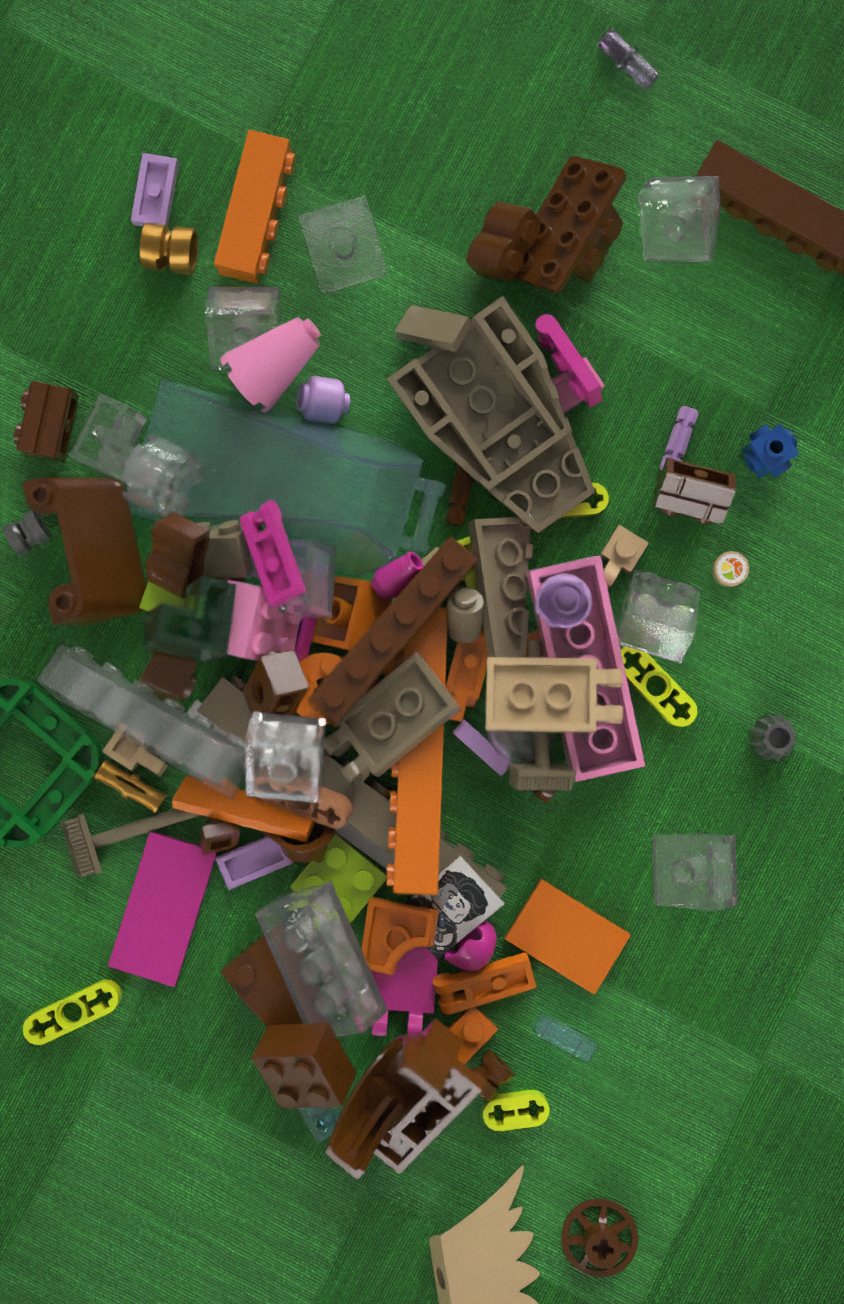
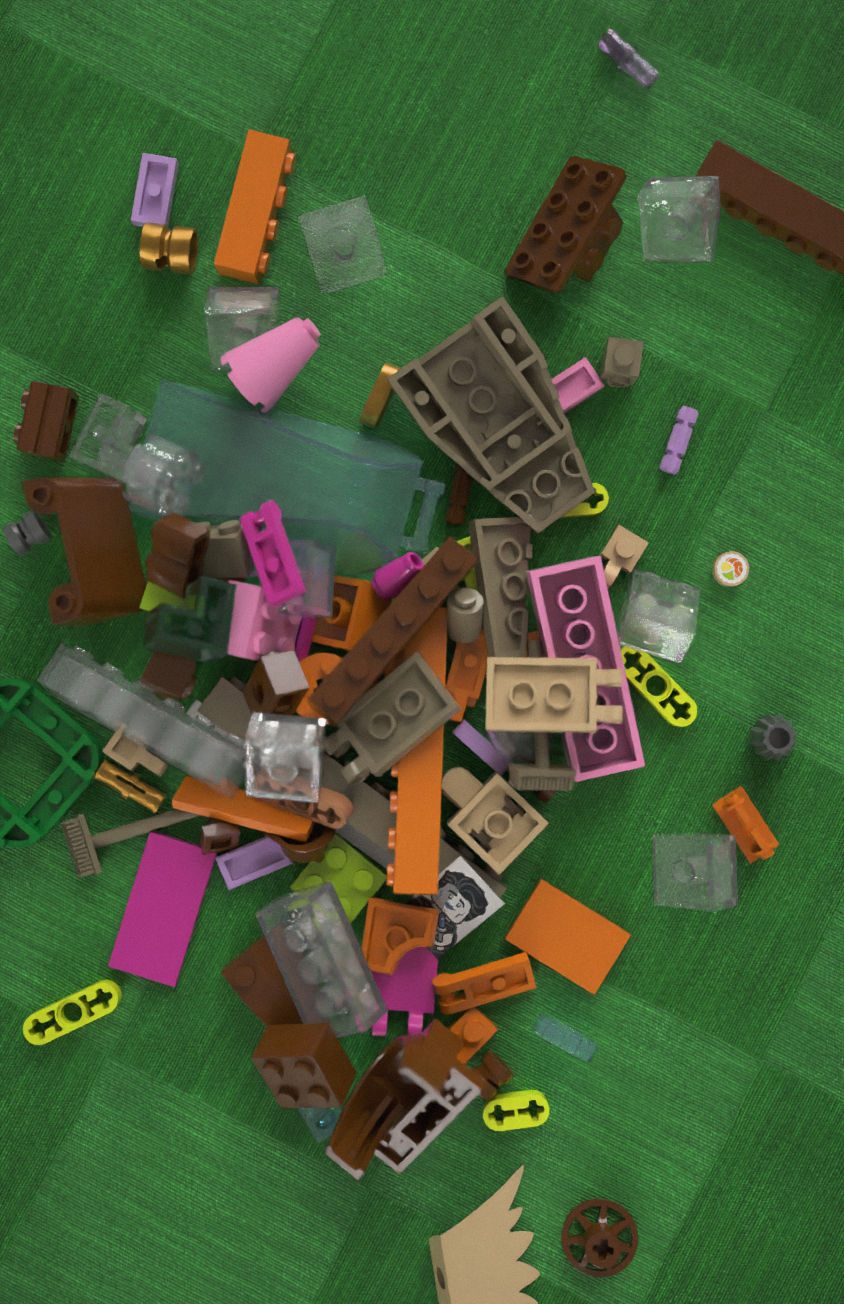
lavender head [296,376,350,424] -> none
dark tan tile [394,305,472,352] -> none
dark pink hair [445,920,497,972] -> none
reddish brown brick [466,201,541,283] -> none
lavender hair [535,573,592,628] -> none
dark pink plate [536,314,602,408] -> none
brick [654,458,736,524] -> none
blue brick [741,424,799,479] -> none
none -> pearl gold beam [359,362,400,429]
none -> tan brick [442,767,549,875]
none -> dark tan brick [599,337,644,388]
none -> orange hinge [712,786,780,864]

